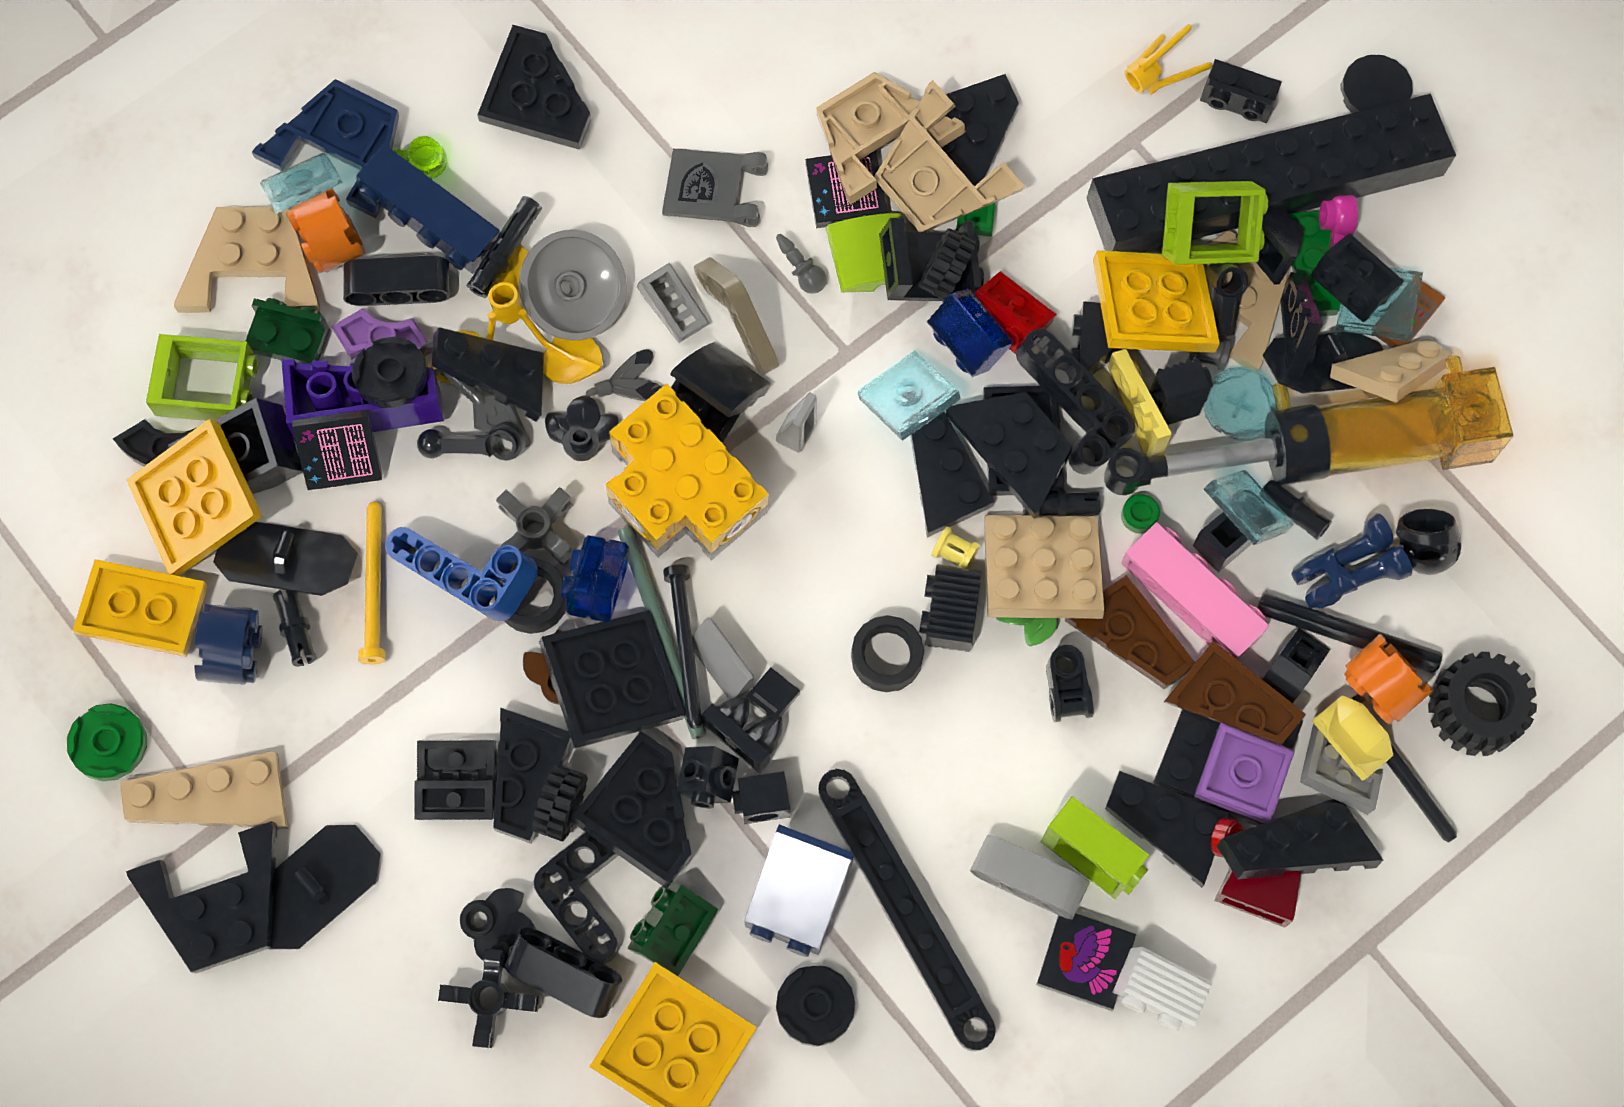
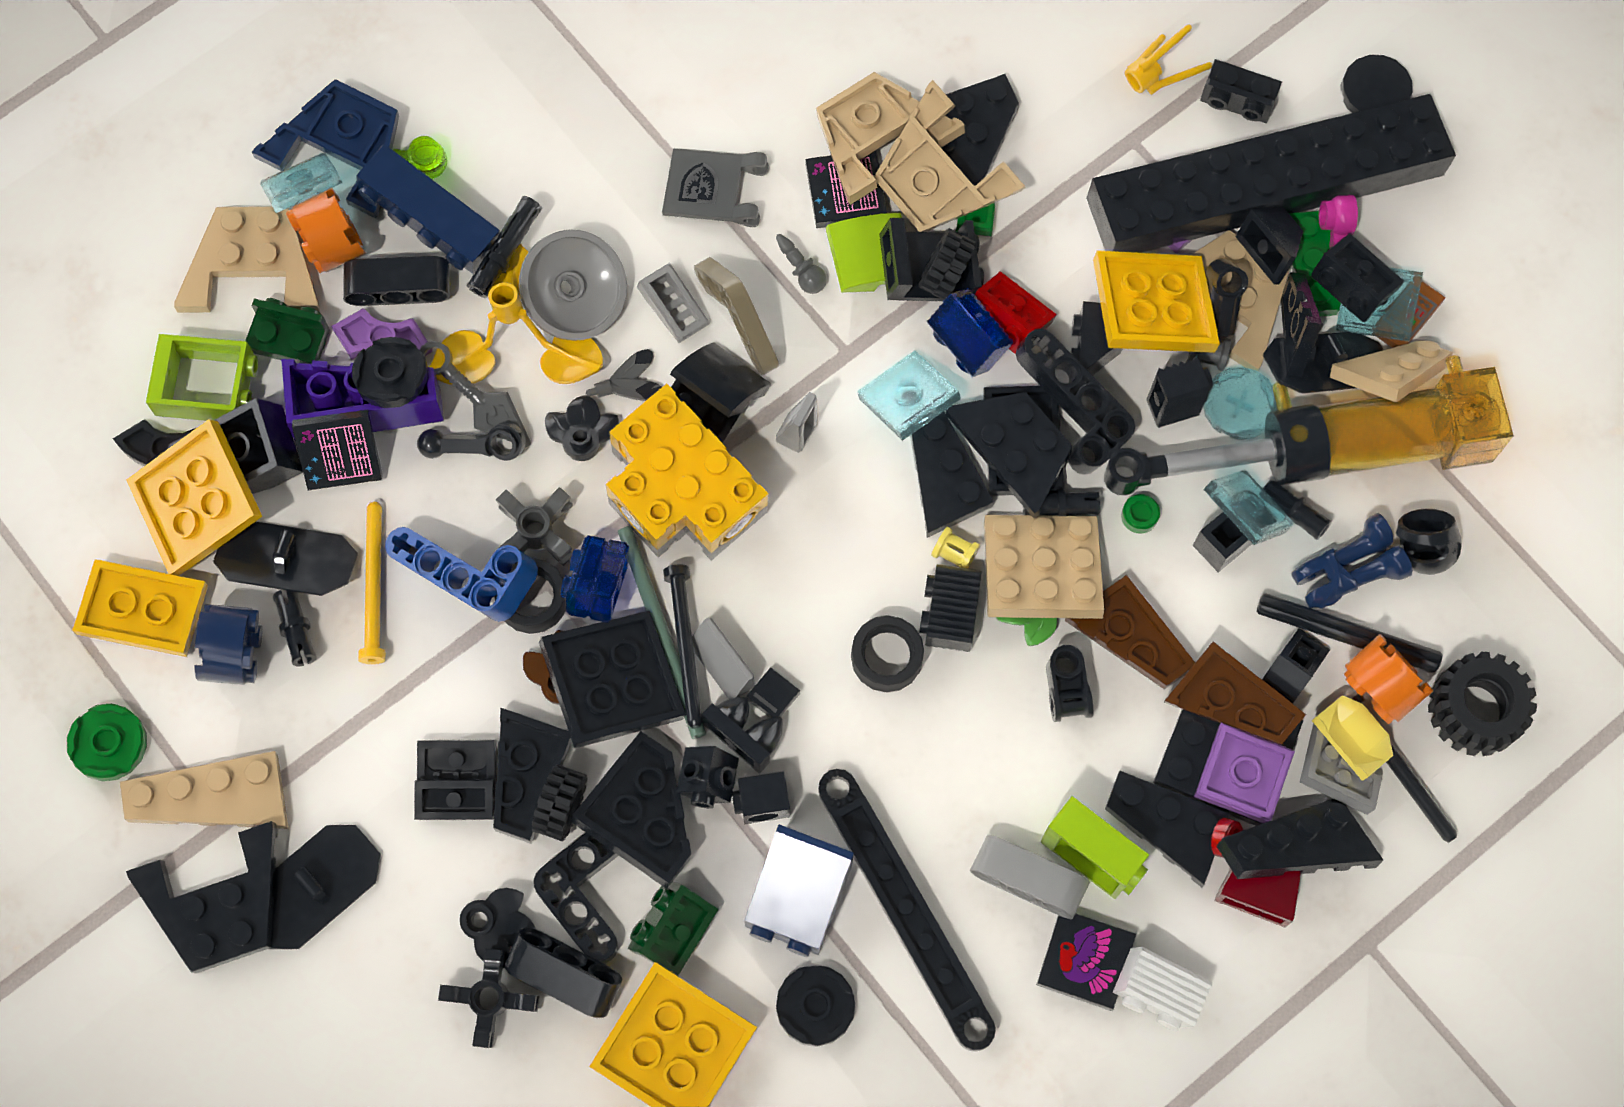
black wing [432,327,544,422] -> none
black plate [477,25,591,150] -> none
light yellow wing [1108,349,1172,457] -> none
bright pink brick [1121,522,1269,660] -> none
lime window [1162,181,1268,265] -> none

